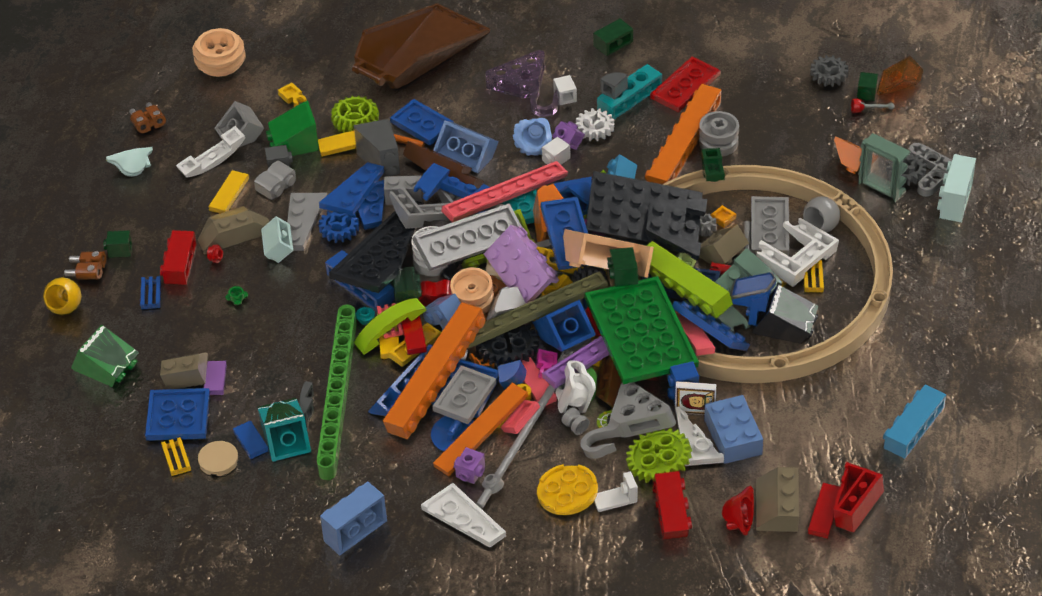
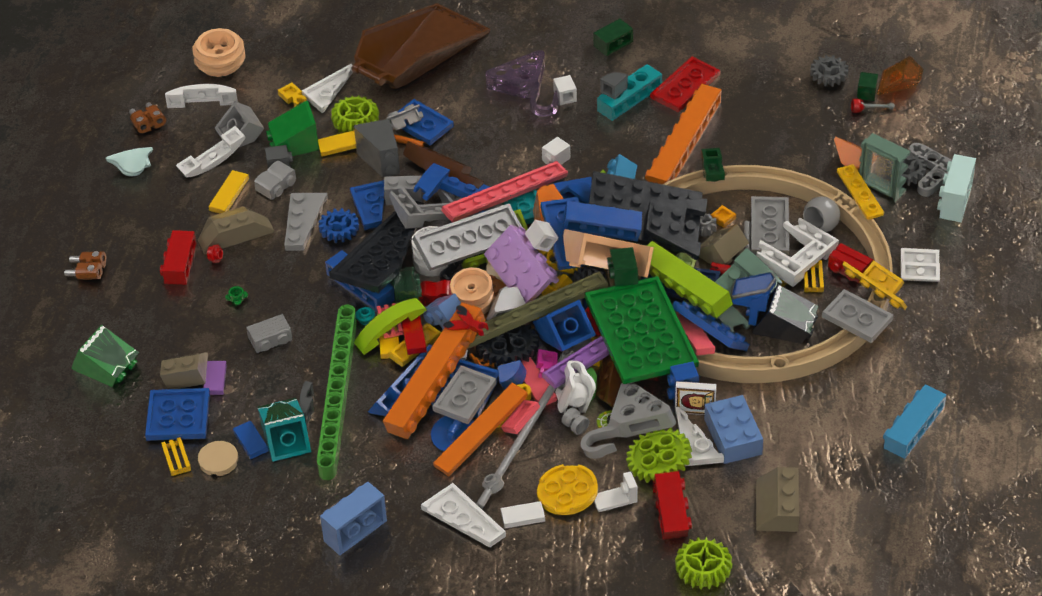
yellow helmet [43,277,82,315] -> none
dark green brick [103,230,133,258] -> none
blue tile [140,276,161,309] -> none
light aqua brick [261,216,293,263] -> none
blue wing [319,162,384,216] -> none
medium blue slope [433,120,499,173] -> none
medium lavender brick [454,447,485,484] -> none
light blue hair [513,118,552,156] -> none
medium lavender brick [552,121,585,150] -> none
white gear [575,108,614,141] -> none
light grey wheel [699,111,739,156] -> none
red hat [722,485,754,535] -> none
red tile [808,483,840,539] -> none
red wedge [833,462,884,533] -> none
none -> white slope [165,84,238,108]
none -> light grey brick [246,314,292,353]
none -> white wing [302,64,353,113]
none -> light grey hinge [386,104,424,131]
none -> red piece [443,305,489,336]
none -> white tile [501,501,545,528]
none -> white brick [525,219,558,252]
none -> blue brick [563,201,642,241]
none -> lime gear [675,536,732,590]
none -> light grey plate [822,289,893,343]
none -> red brick [828,243,873,284]
none -> yellow bracket [837,164,884,220]
none -> yellow bracket [842,260,907,310]
none -> white slope [900,248,940,282]

